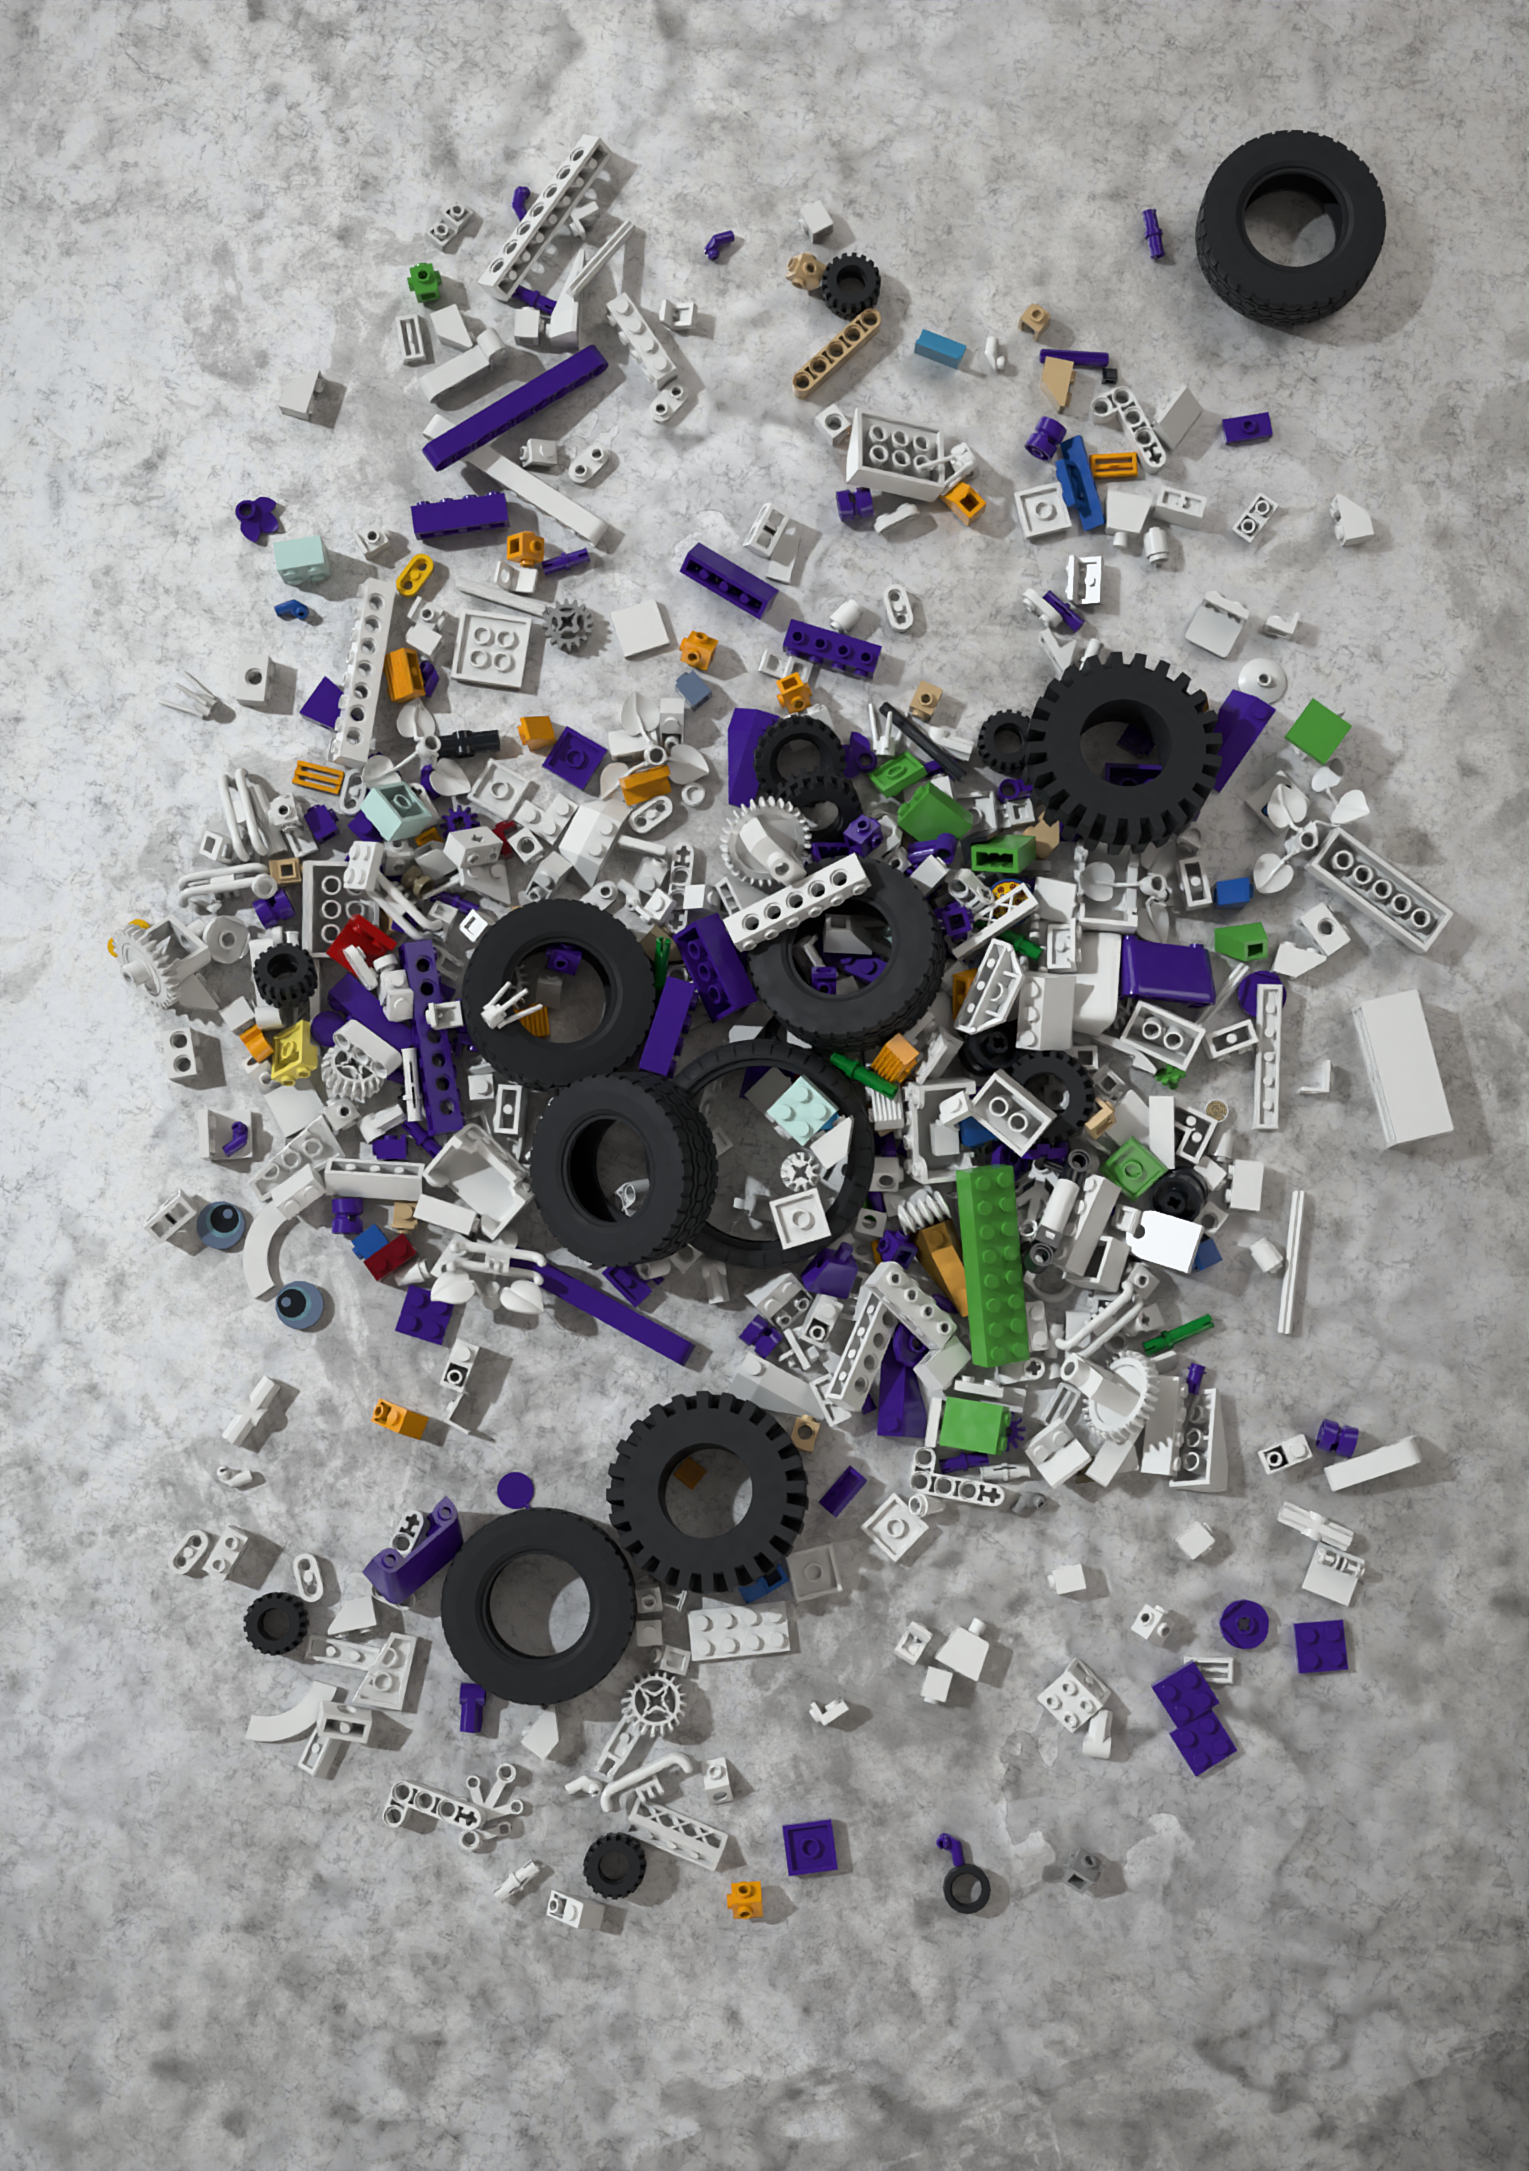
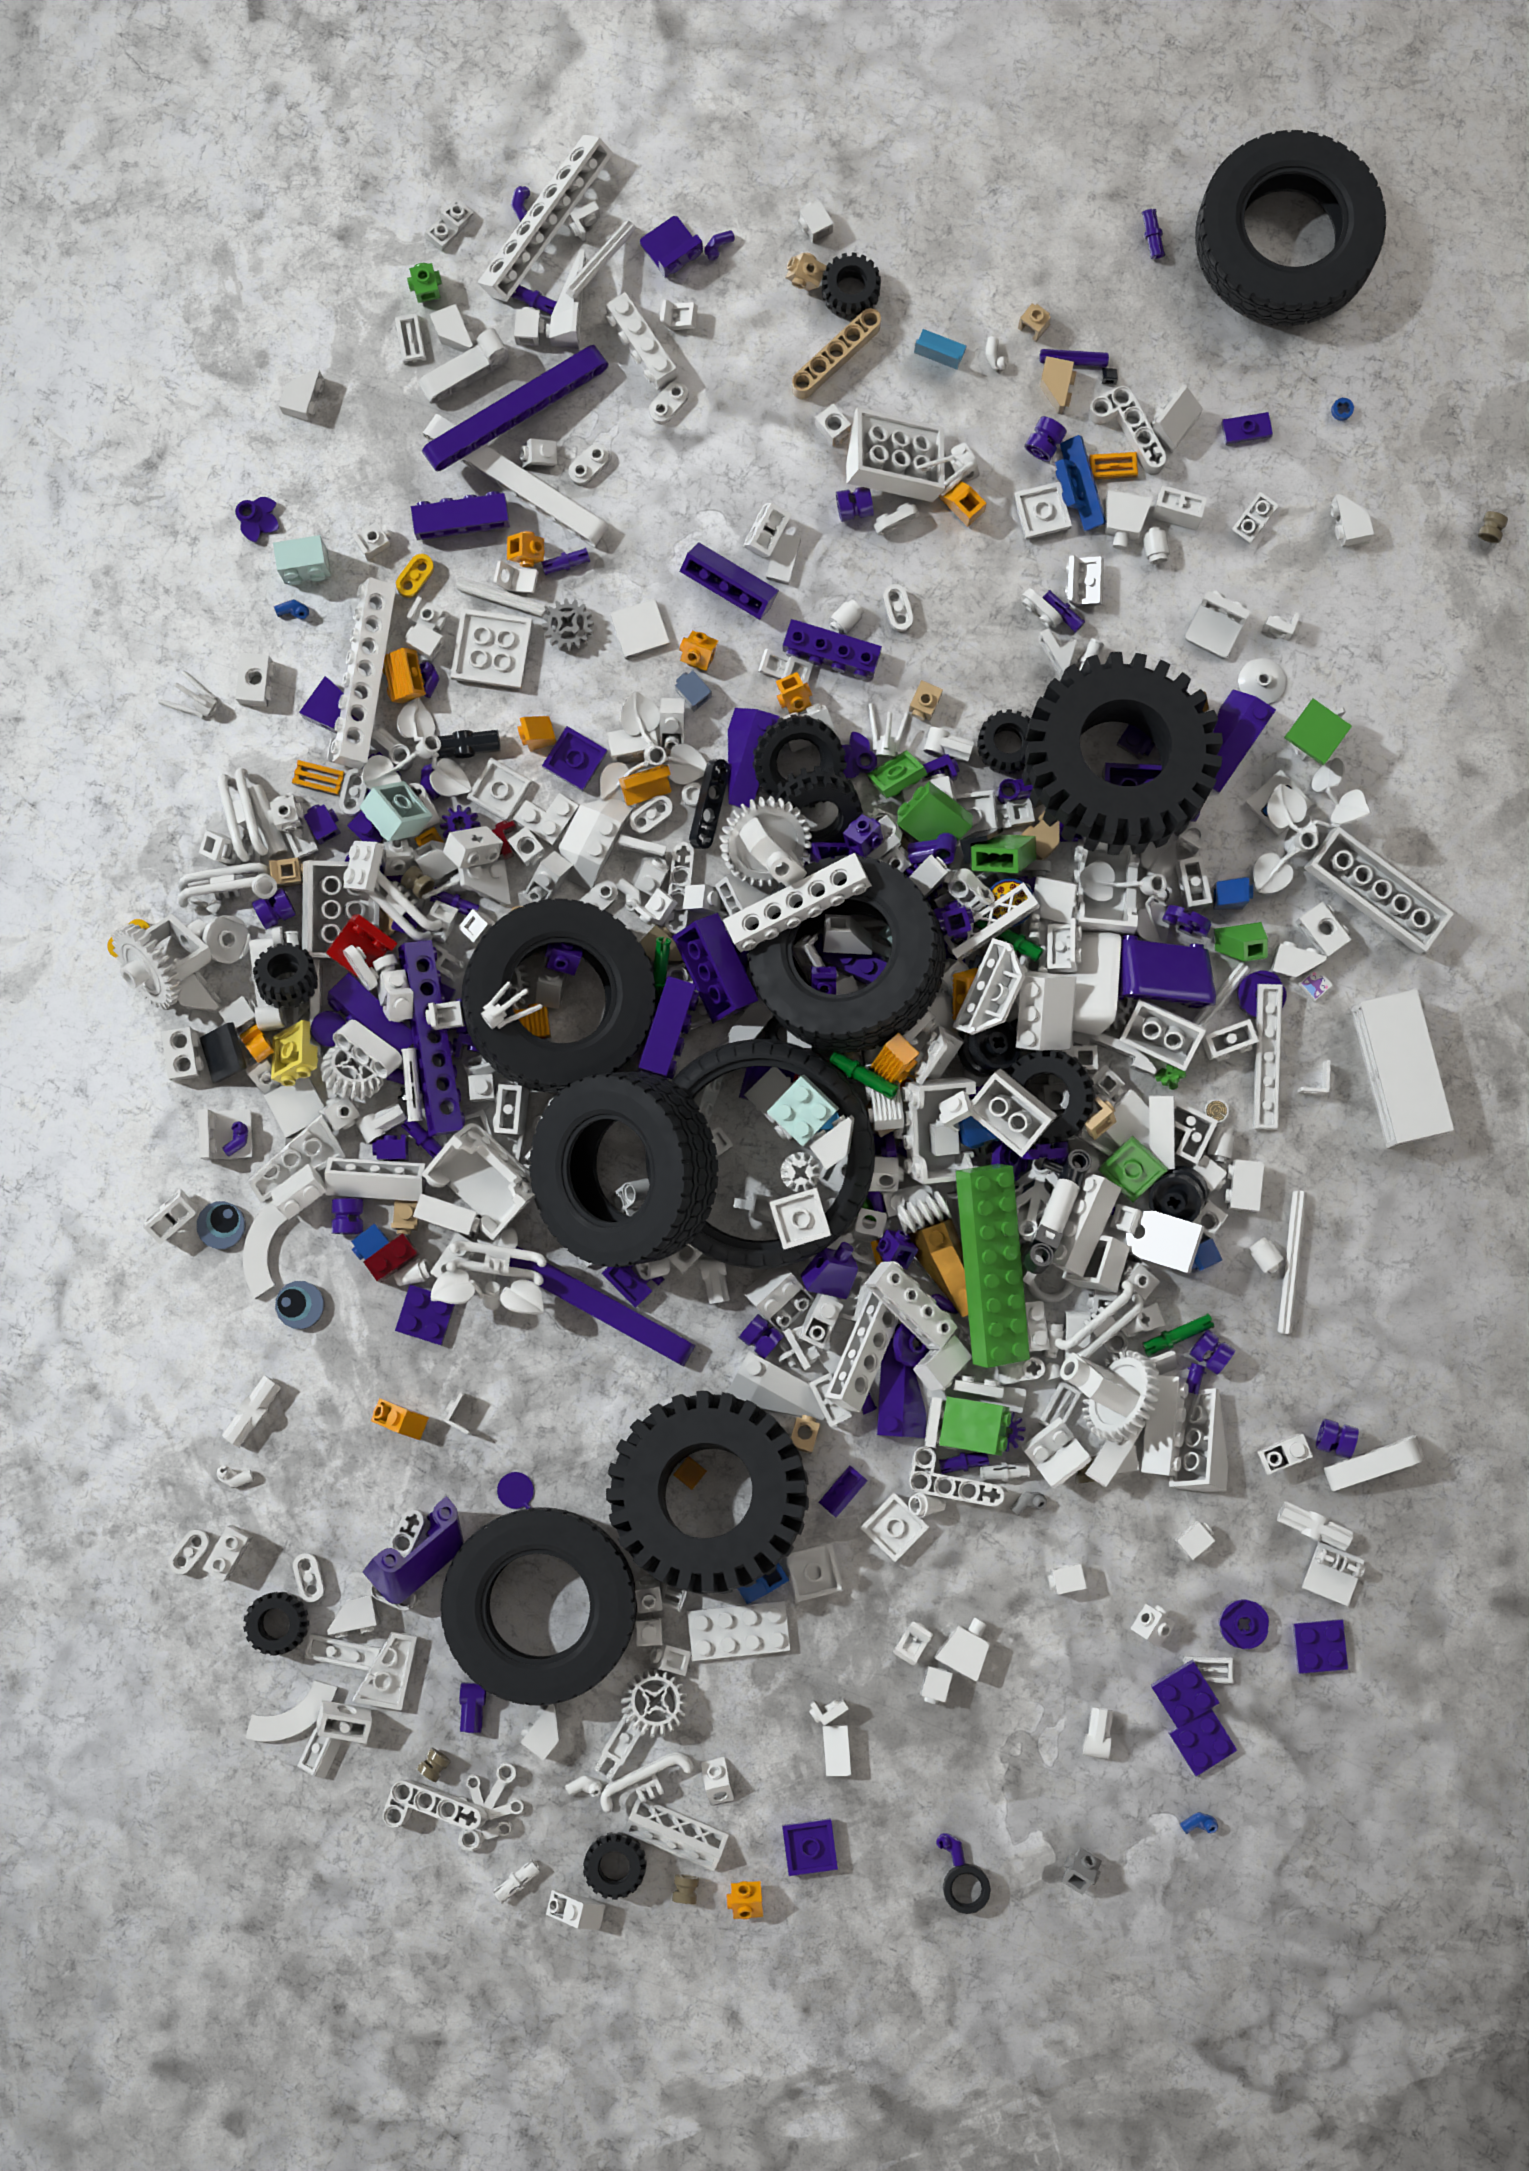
white slope [440,1338,482,1393] -> none
black axle [879,702,968,782] -> none
white bracket [1037,1657,1111,1733] -> none
none -> black tile [199,1022,247,1083]
none -> white piece [370,727,414,771]
none -> dark tan wheel [417,1747,451,1783]
none -> dark purple bracket [640,216,703,278]
none -> dark tan wheel [672,1874,699,1904]
none -> black beam [689,759,730,849]
none -> white slope [823,1724,851,1776]
none -> dark purple plate [1162,905,1212,937]
none -> blue arm [1179,1812,1218,1834]
none -> dark purple wheel [1189,1329,1236,1375]
none -> tile [1298,968,1333,1002]
none -> blue bush [1331,397,1354,421]
none -> dark tan wheel [1478,511,1508,543]

